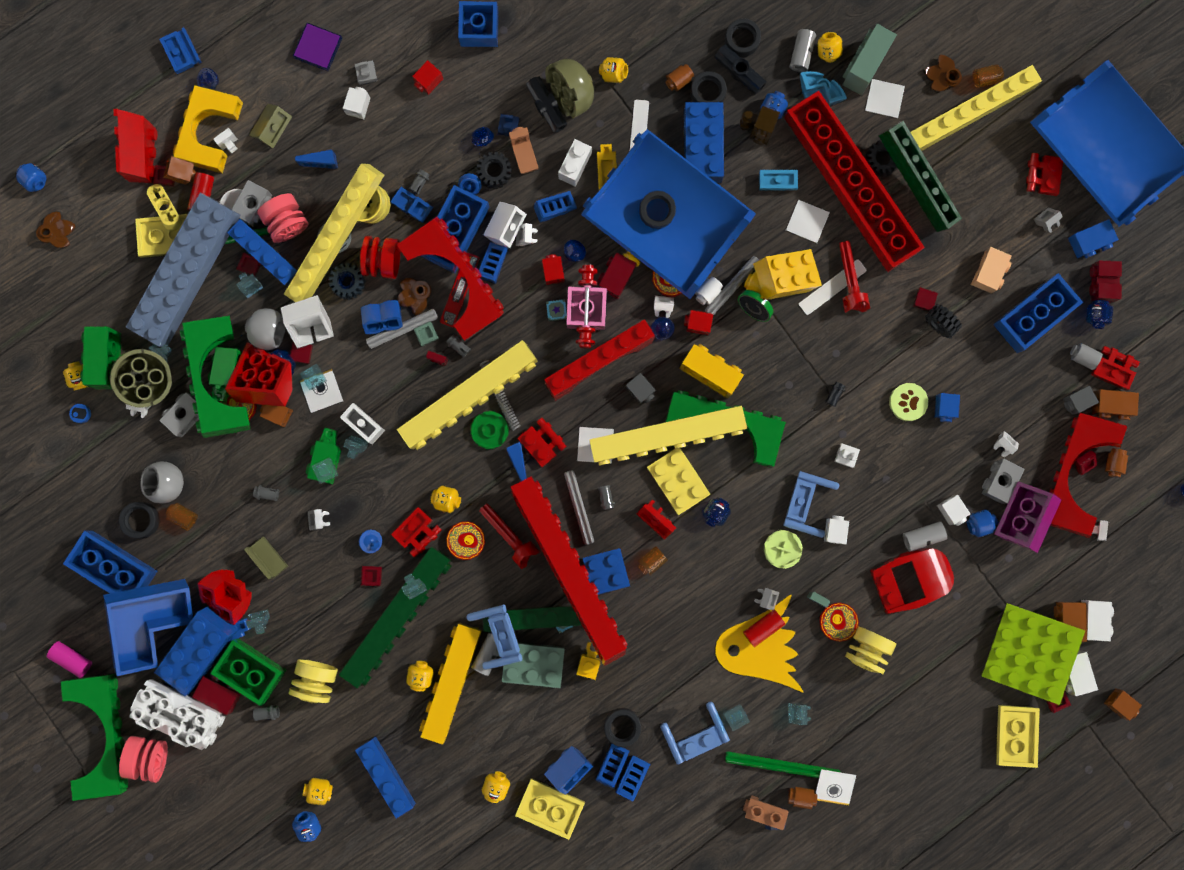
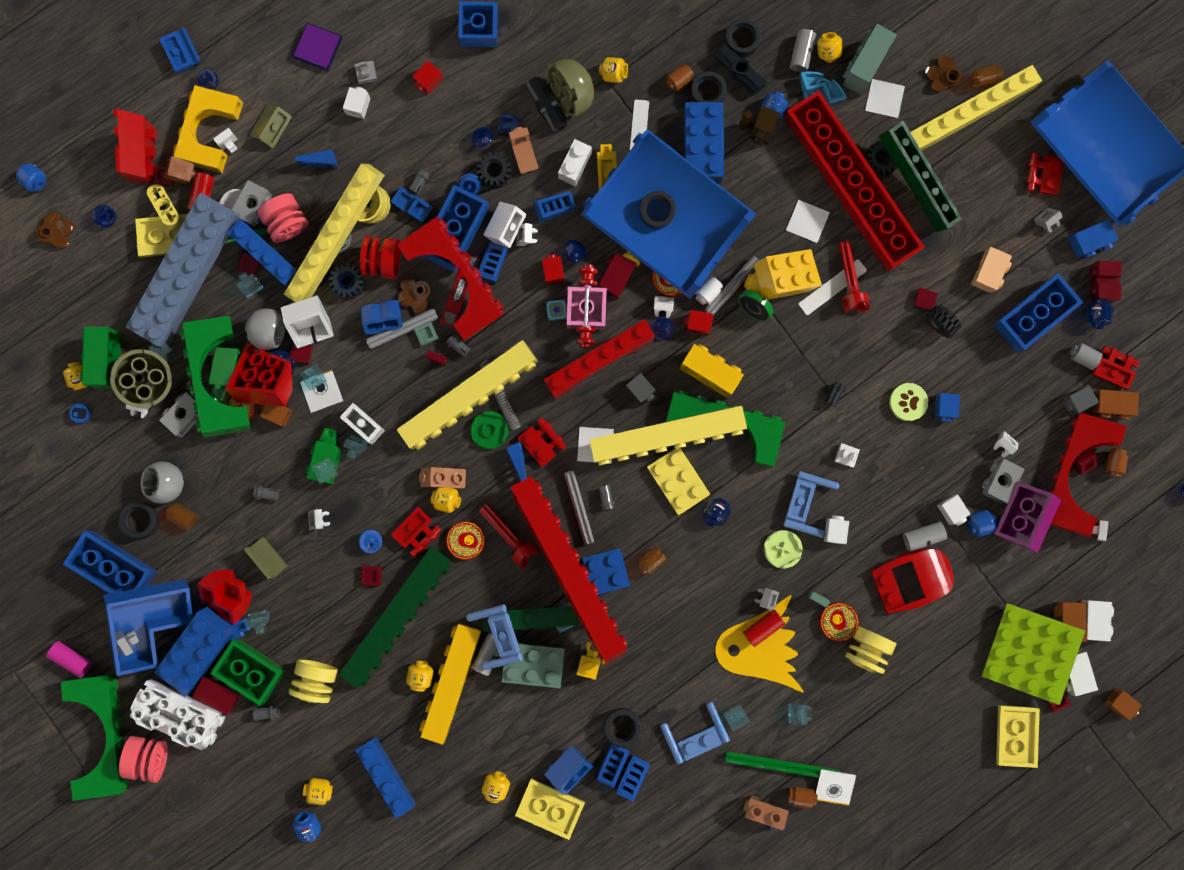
clear light blue tile [401,574,427,599] -> none
red plate [637,500,676,540] -> none
dark azure plate [759,170,798,190] -> none
none -> clear blue hat [92,205,117,228]
none -> light grey tile [115,629,139,656]
none -> nougat bracket [419,467,466,488]

